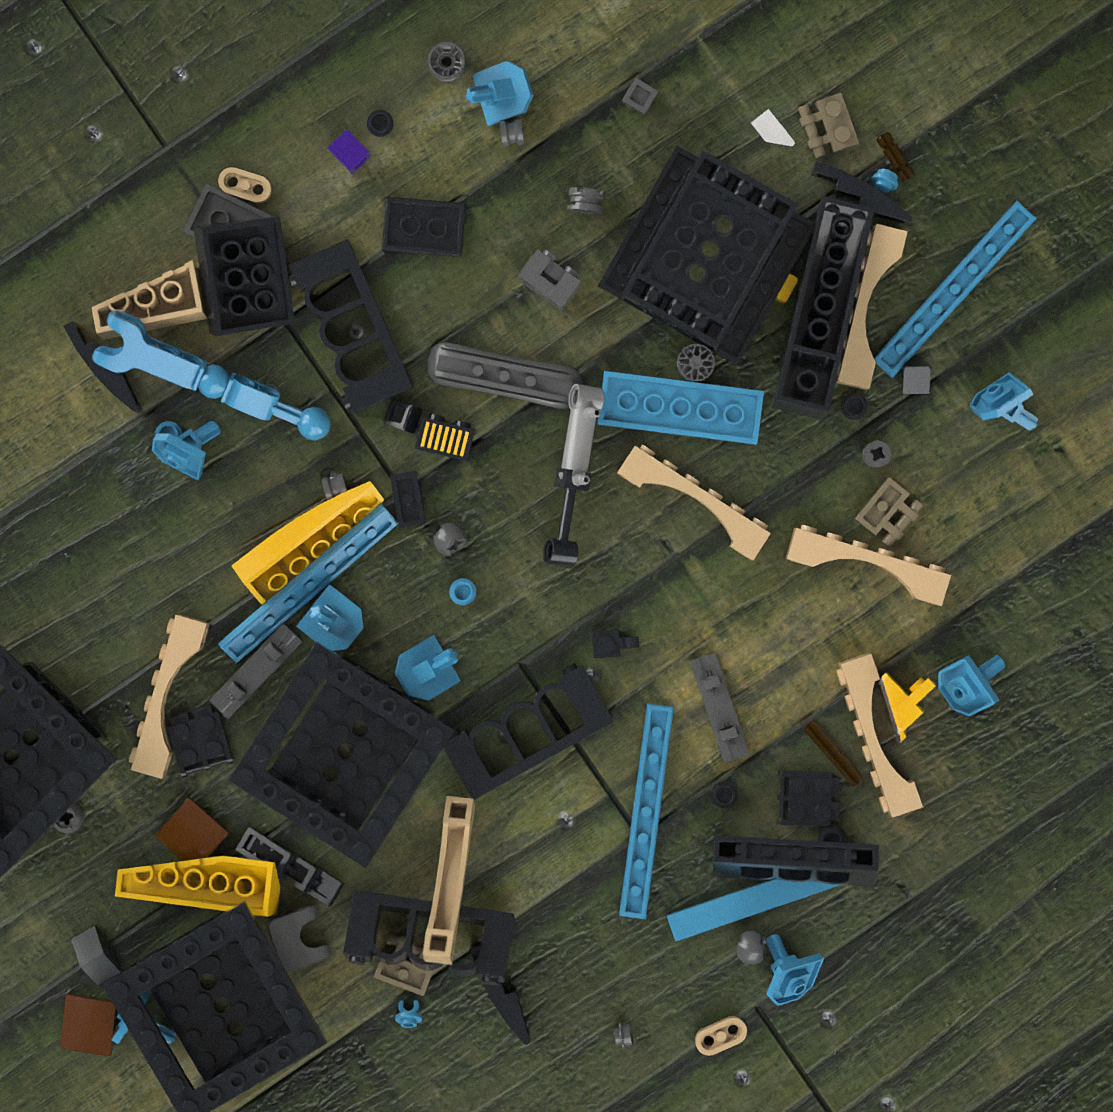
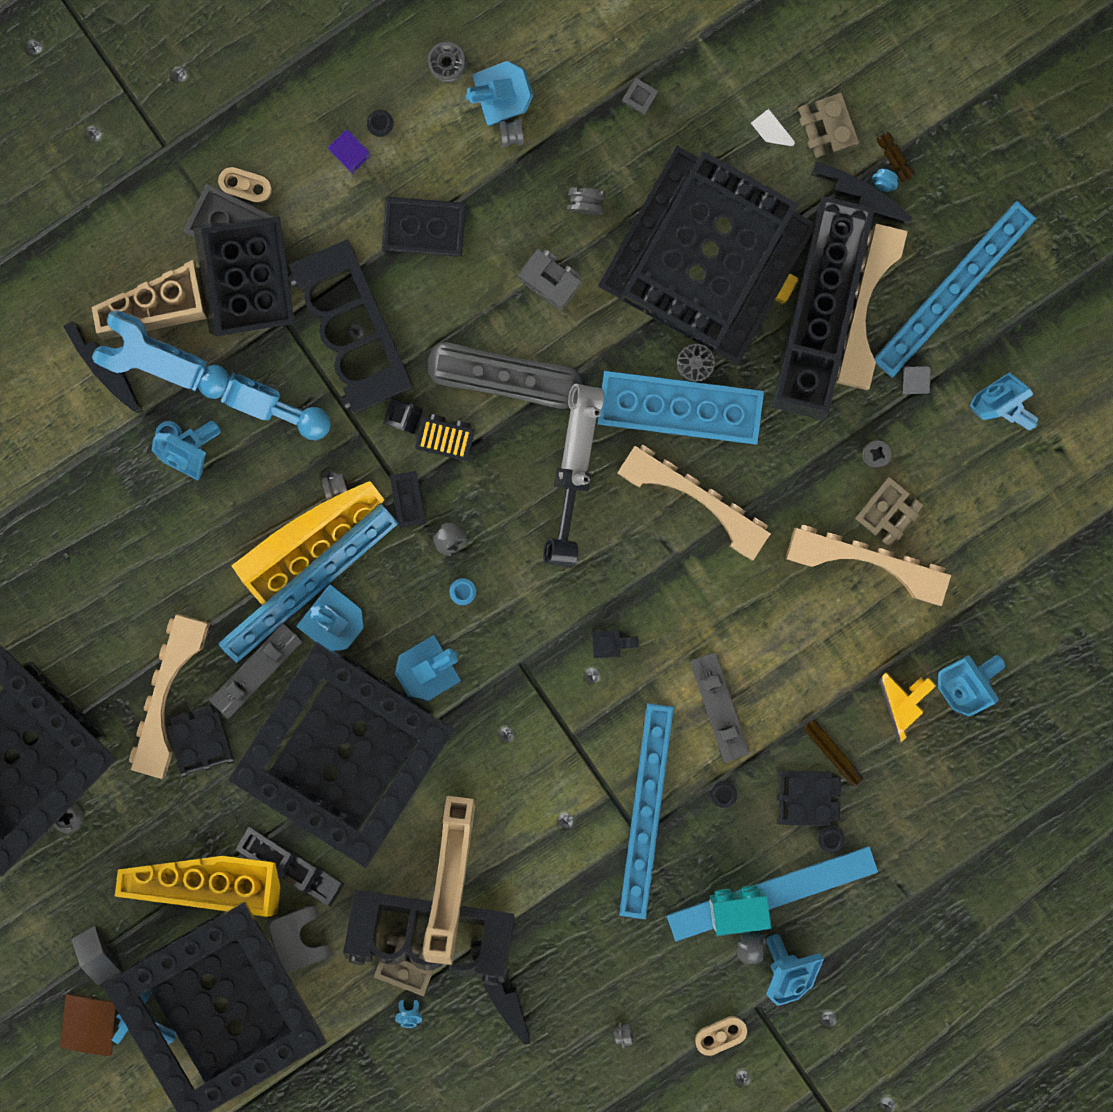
reddish brown slope [155,797,230,861] -> none
black fence [444,663,614,800] -> none
black fence [713,835,879,887] -> none
tan arch [836,653,923,818] -> none
black plate [841,393,868,420] -> none
none -> teal brick [709,885,771,936]

